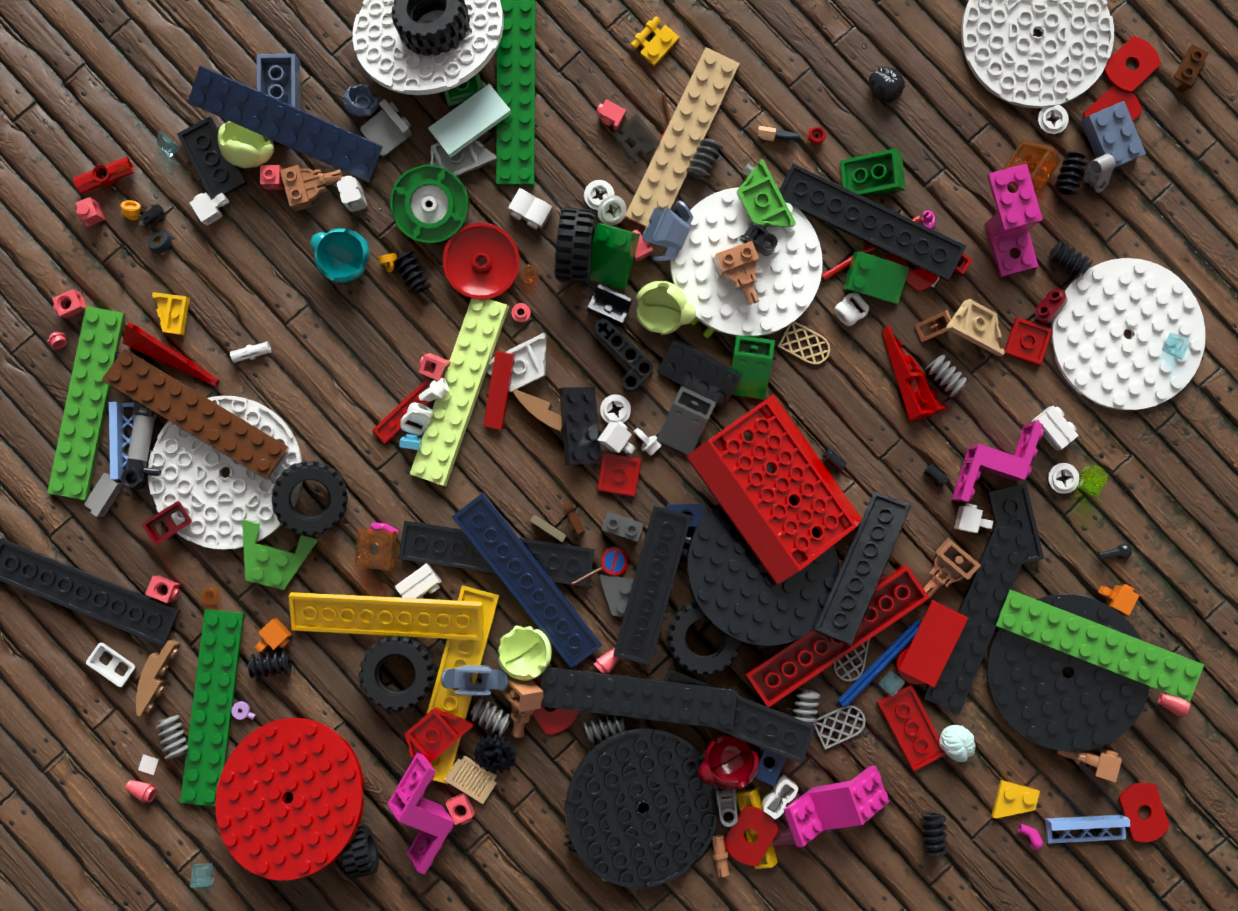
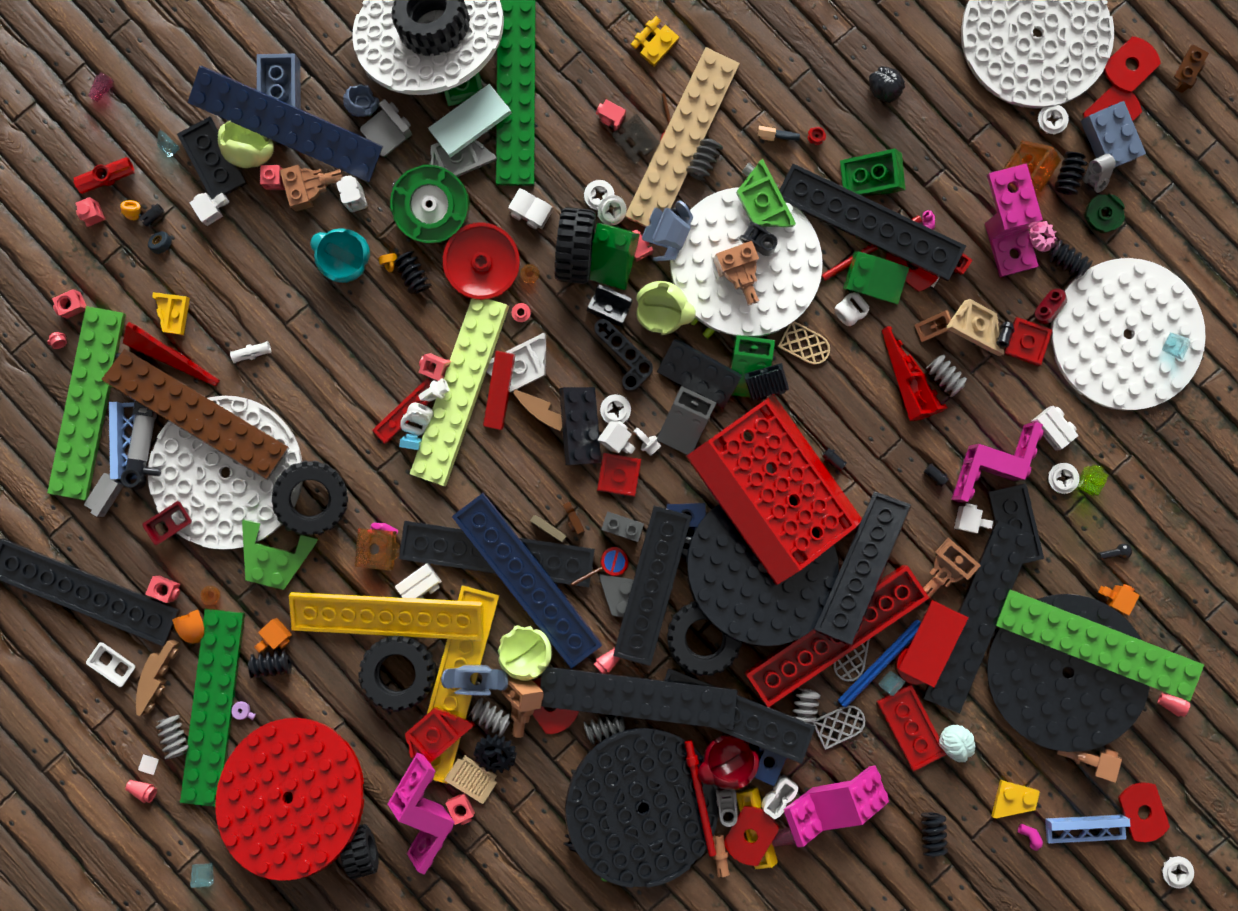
none -> clear pink cone [88,72,114,102]
none -> orange brick [172,610,204,644]
none -> red bar [685,740,716,857]
none -> black brick [745,363,789,400]
none -> black pin [996,322,1015,348]
none -> bright pink gear [1030,221,1058,252]
none -> dark green plate [1084,194,1125,234]
none -> white gear [1161,856,1194,888]

